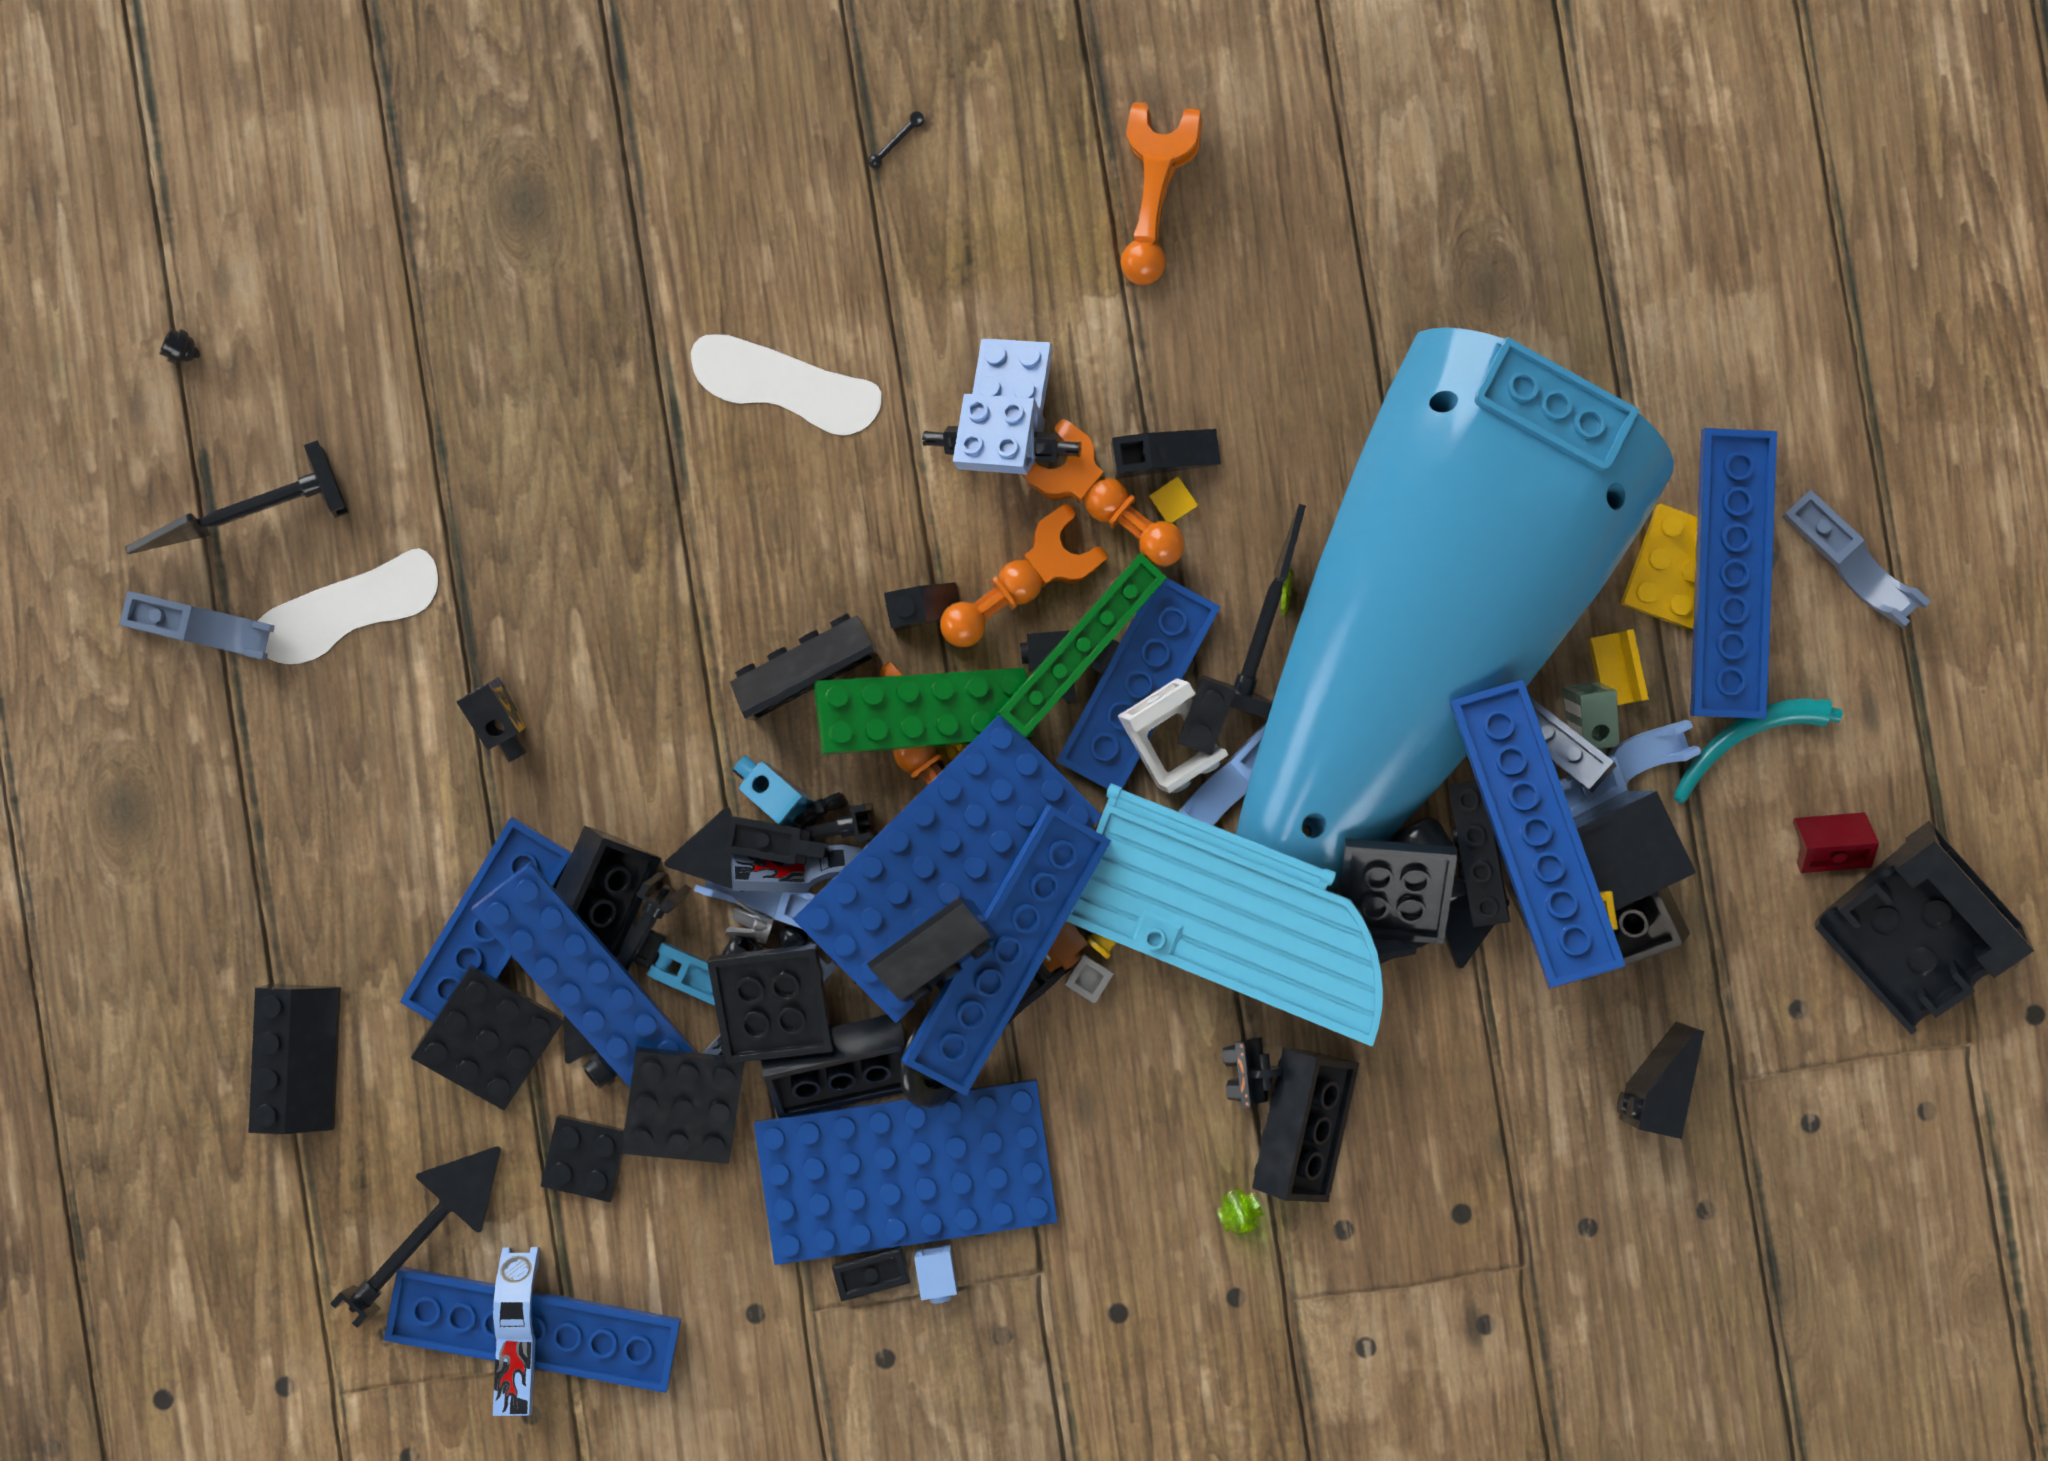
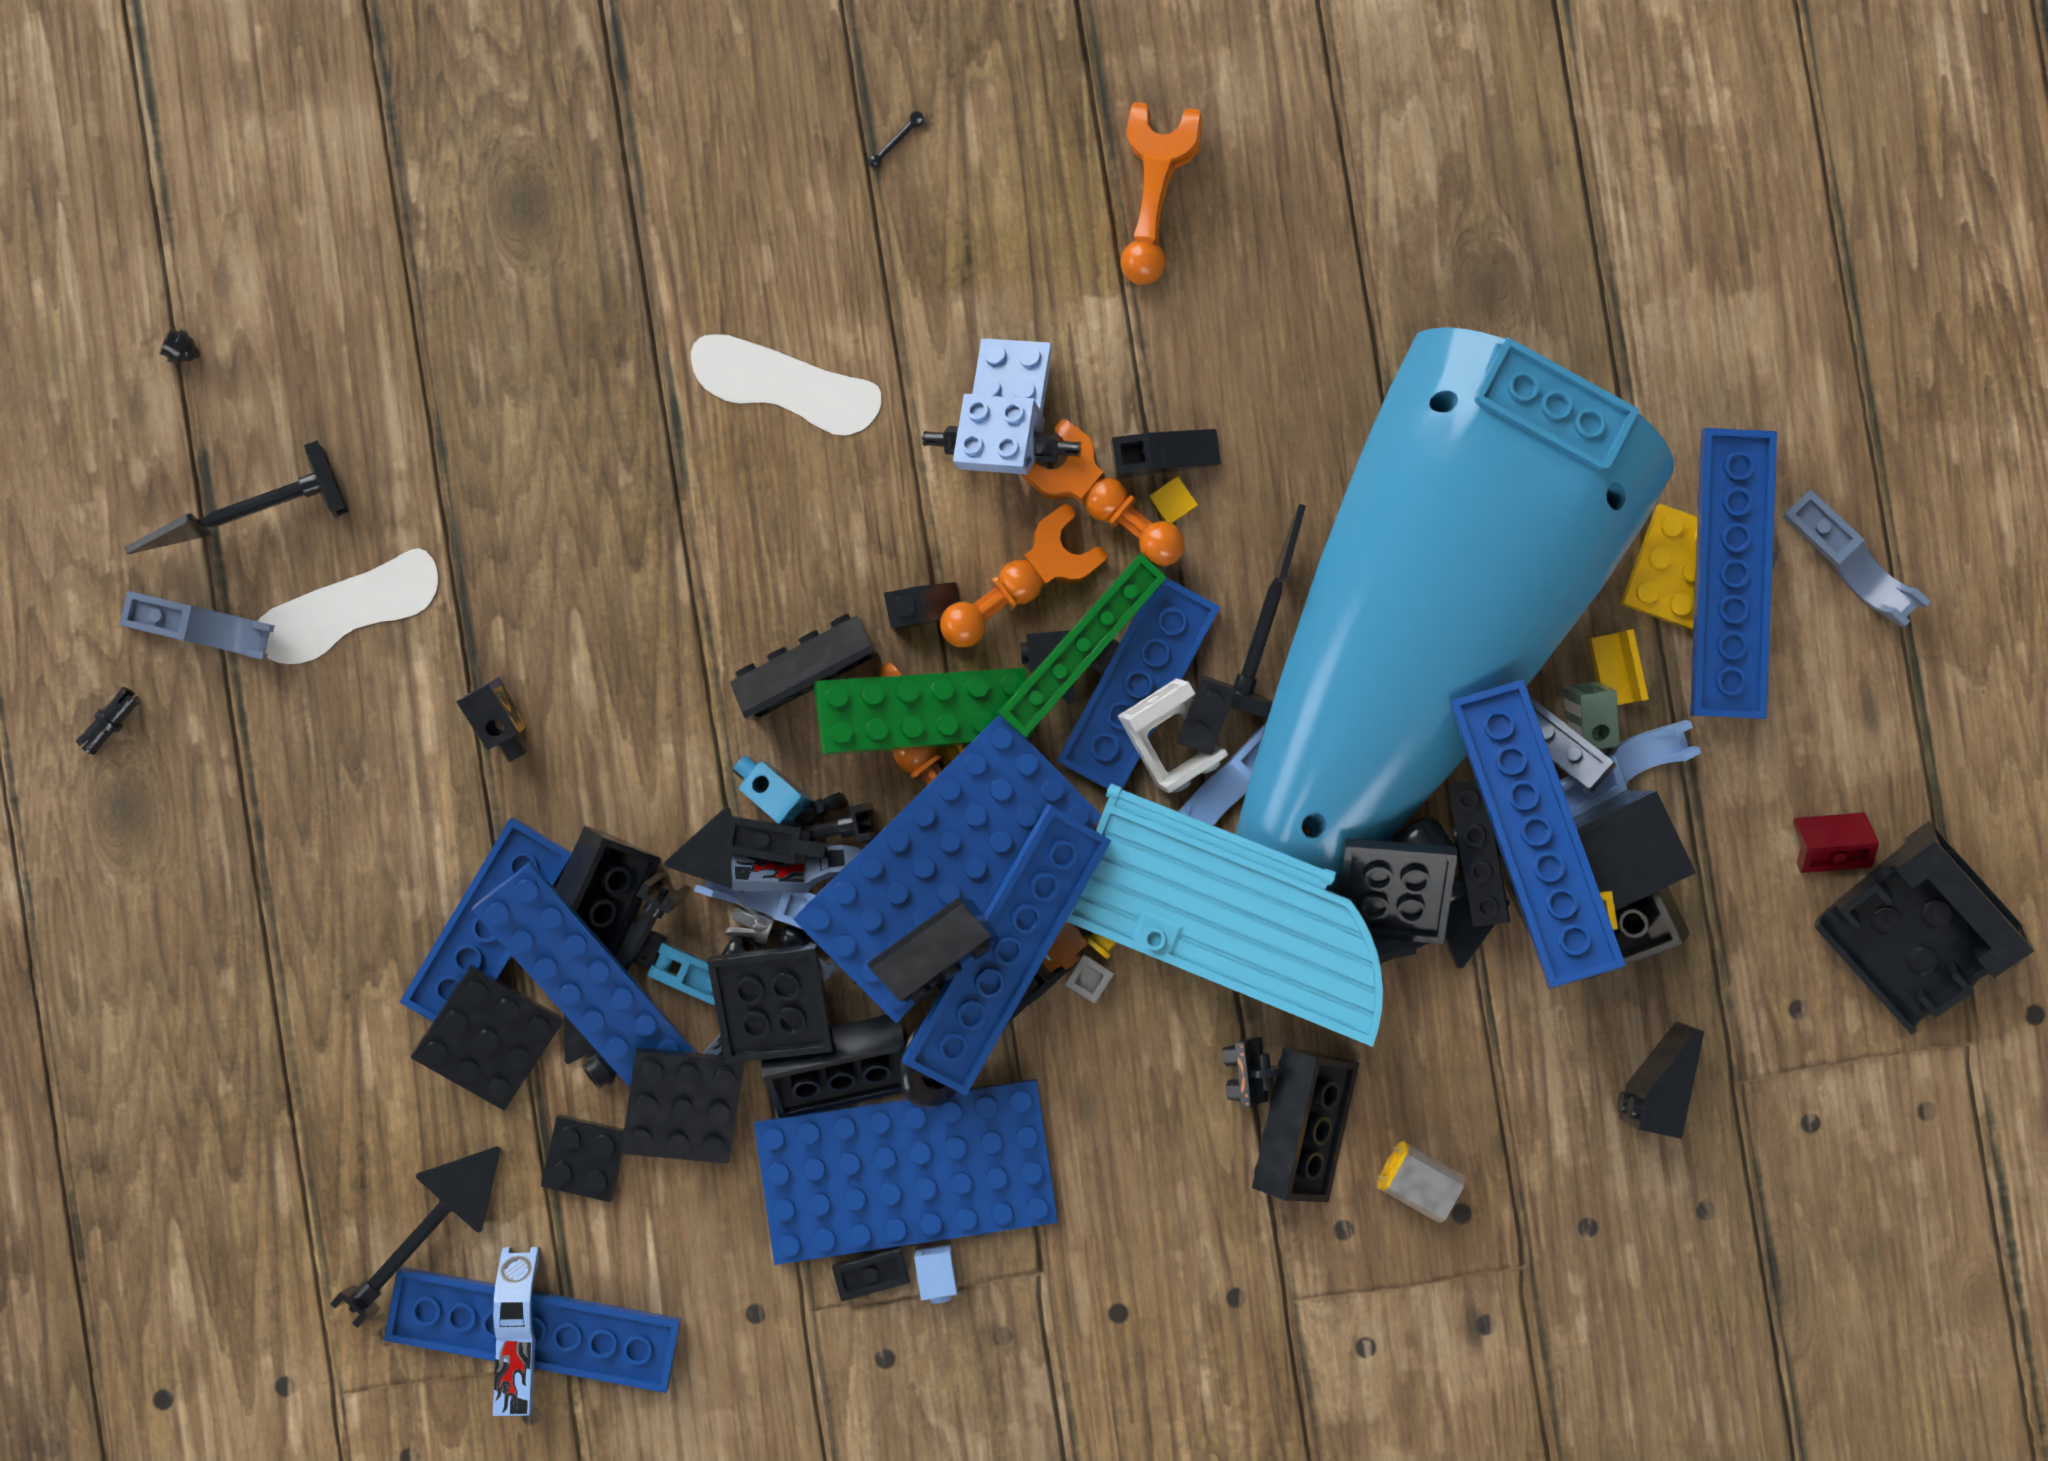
black slope [248,984,341,1134] -> none
clear neon green gear [1216,1189,1264,1235] -> none
lime piece [1281,567,1294,617] -> none
teal animal [1674,698,1843,803] -> none
none -> black pin [76,687,141,755]
none -> flat silver piece [1377,1141,1465,1223]

